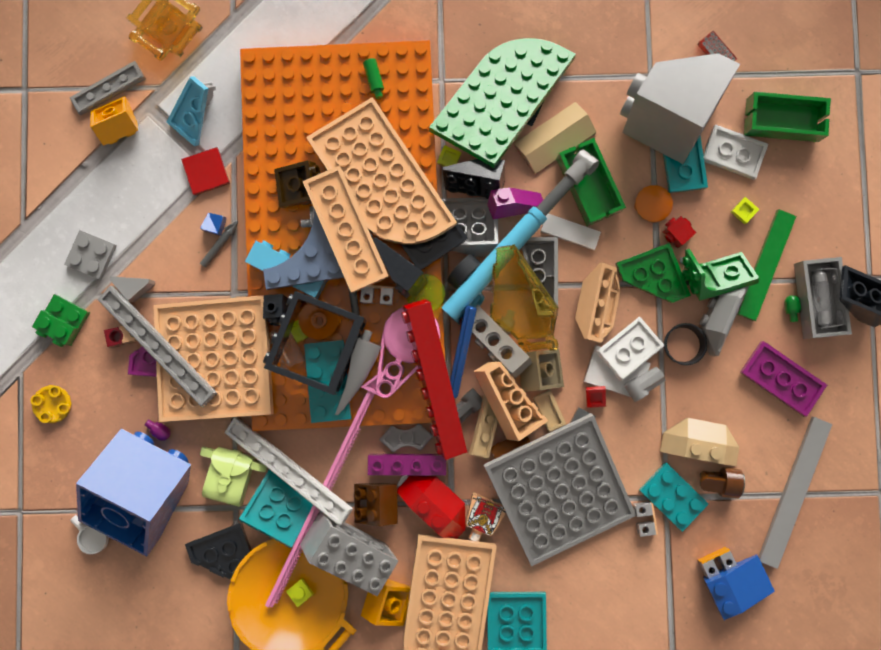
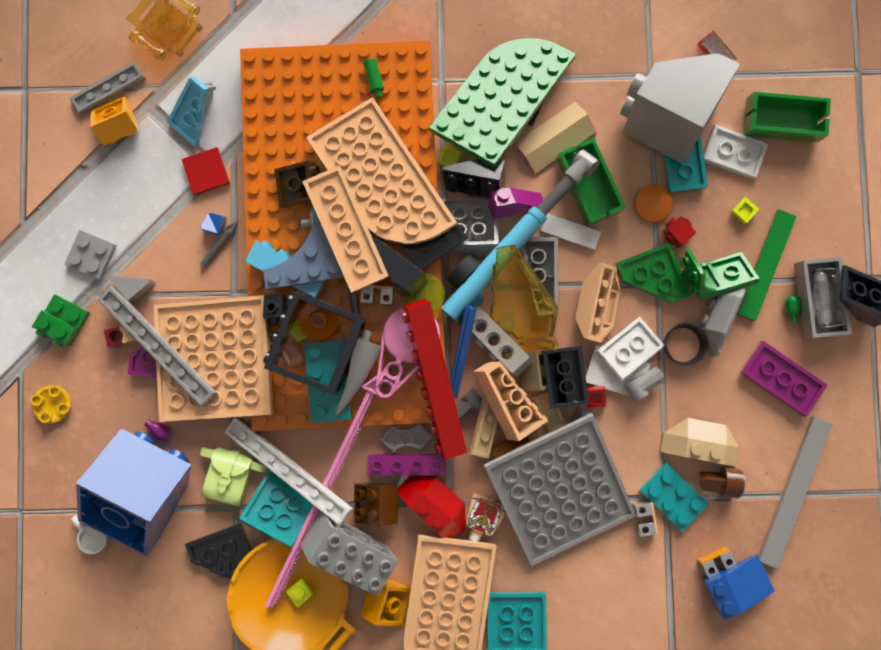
none -> black slope [542,346,589,409]

